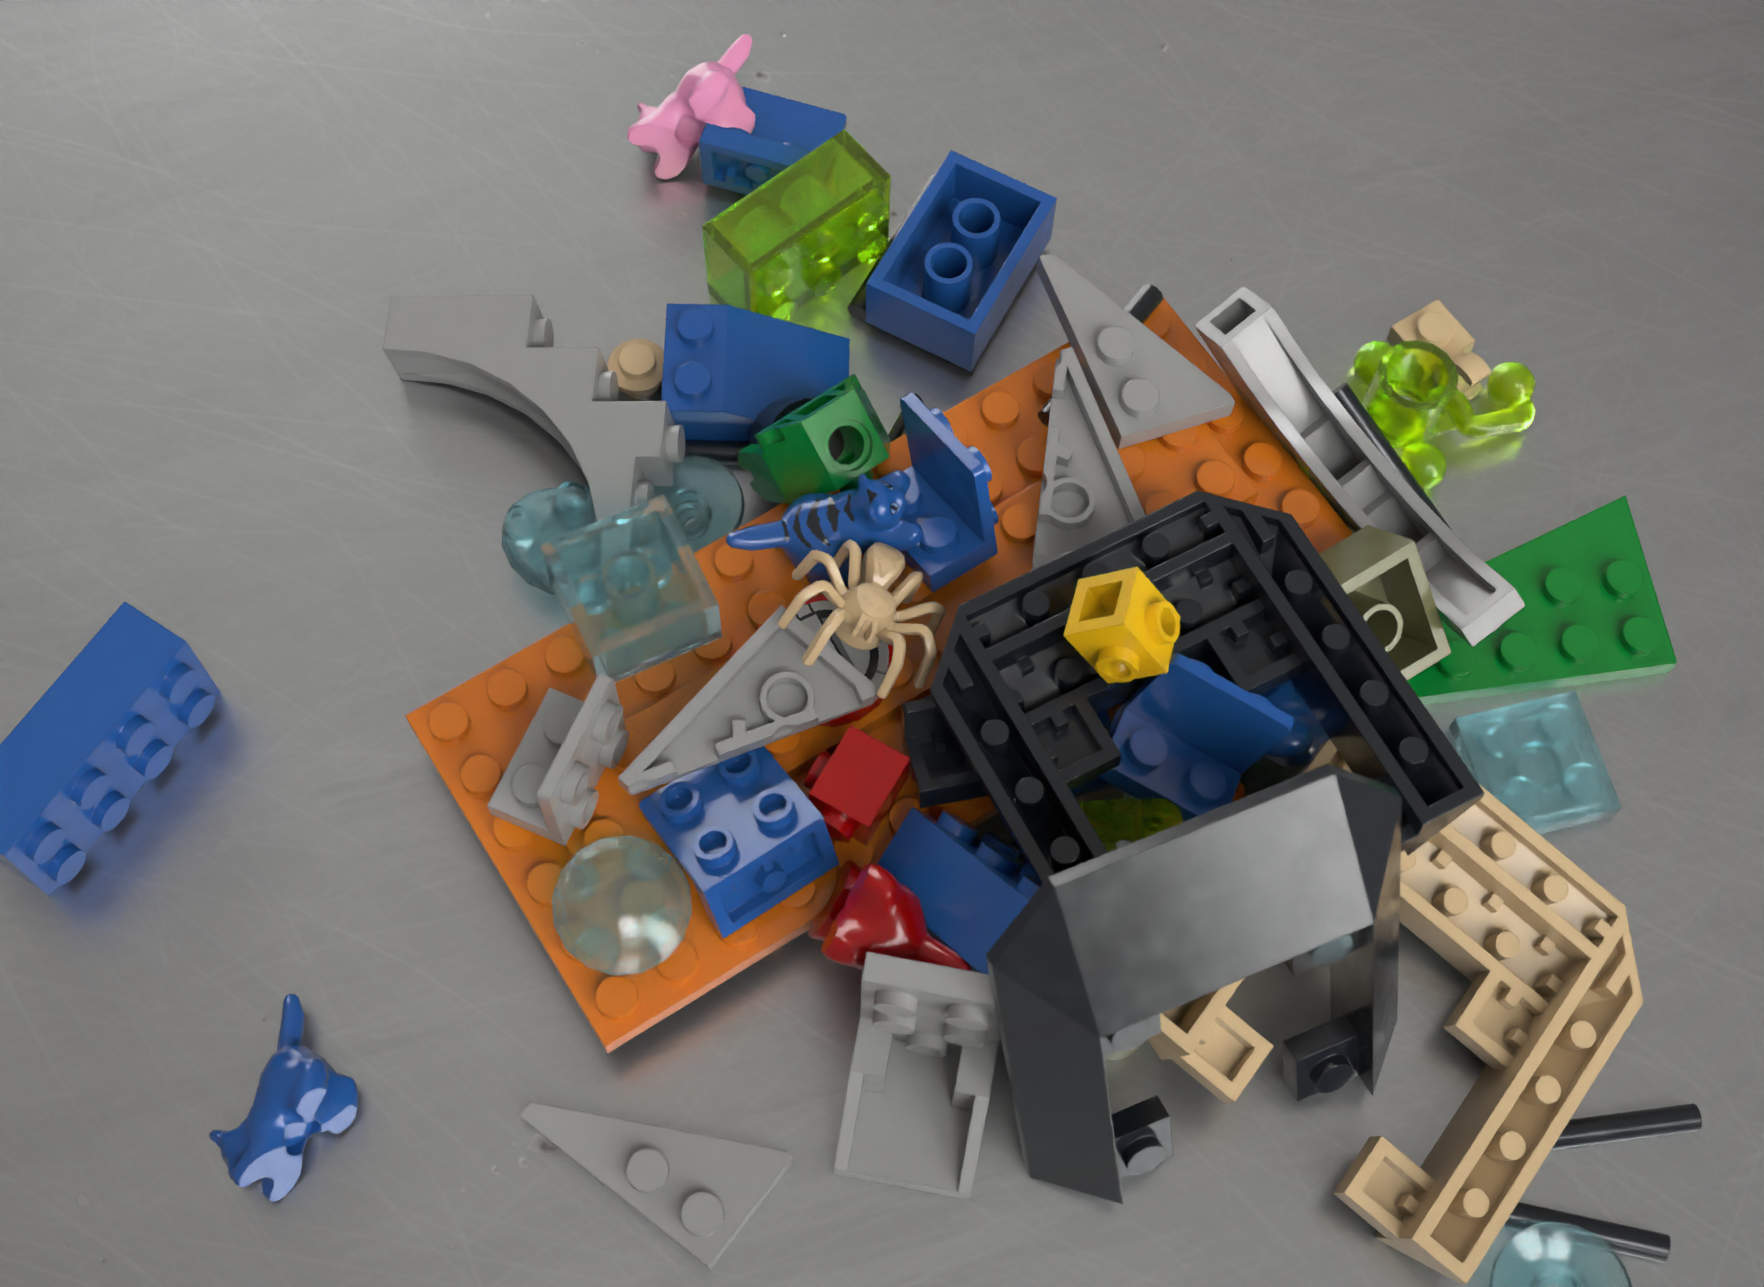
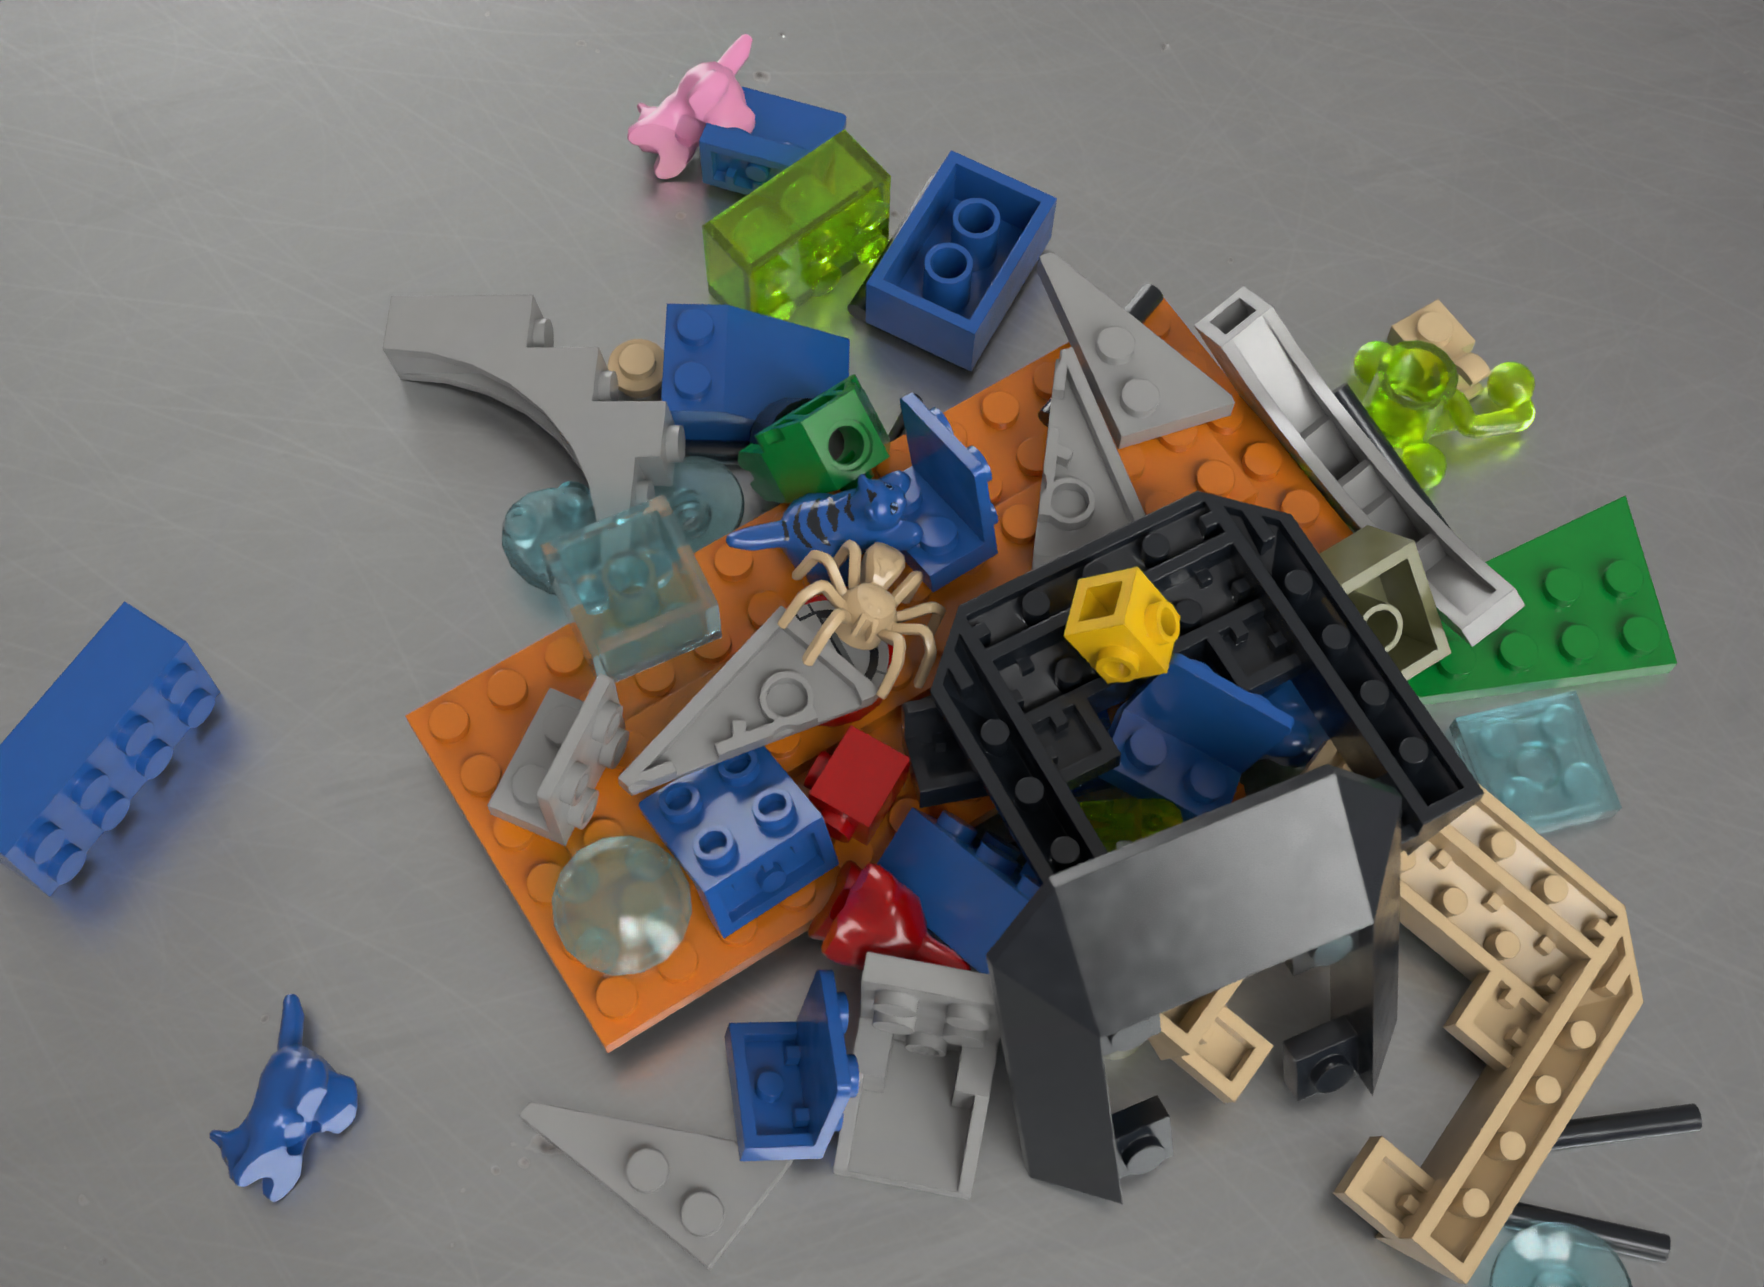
none -> blue bracket [724,970,859,1162]

